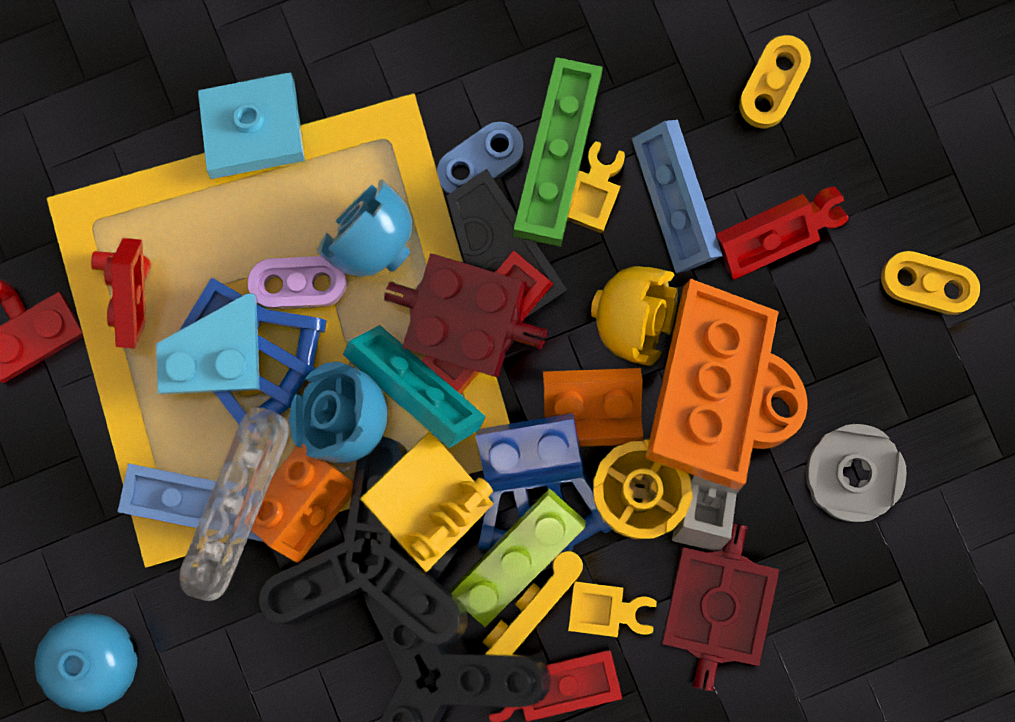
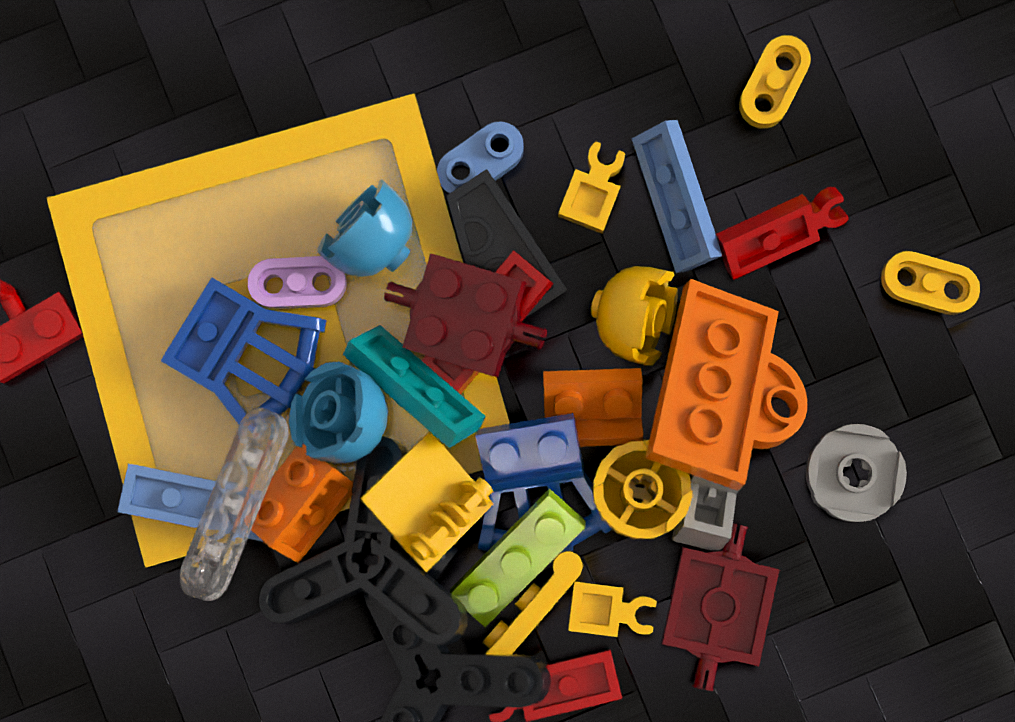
dark azure cylinder [34,613,138,712] -> none
red plate [91,238,151,349] -> none
medium azure wing [156,293,260,395] -> none
medium azure plate [198,72,305,179] -> none
bright green plate [513,57,603,247] -> none

